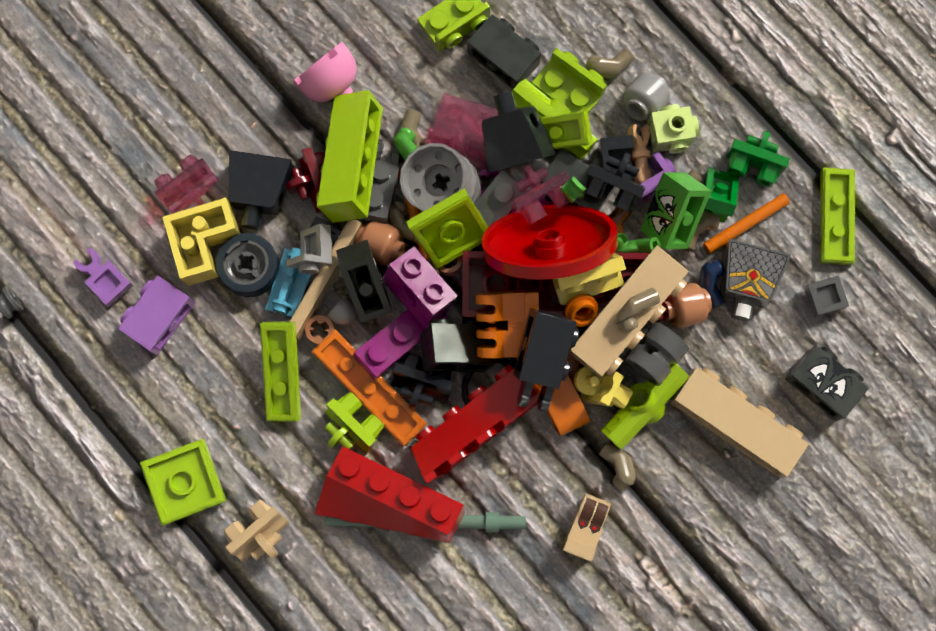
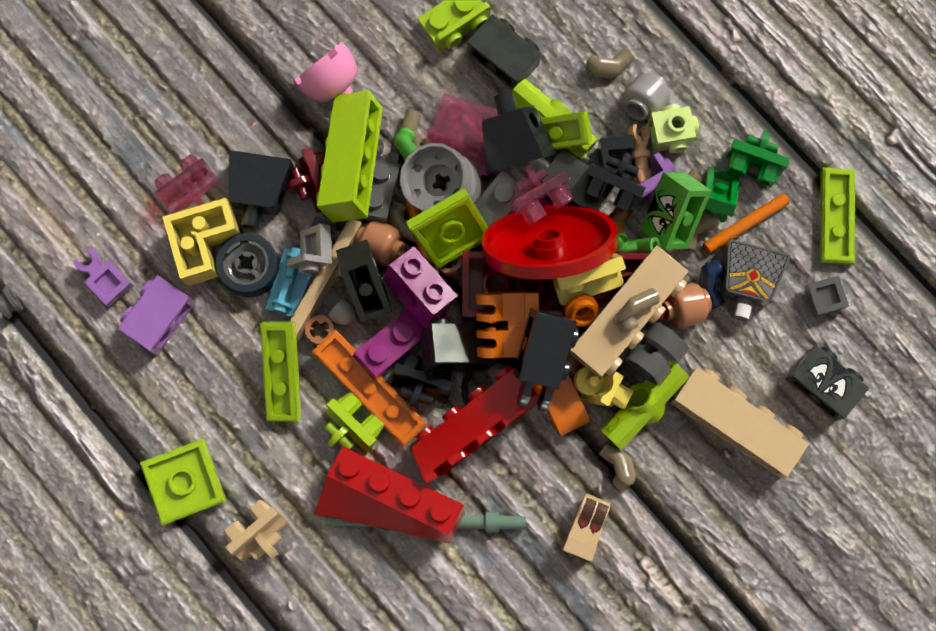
lime bracket [532,48,607,115] -> none
bright green hand [559,176,586,203] -> none

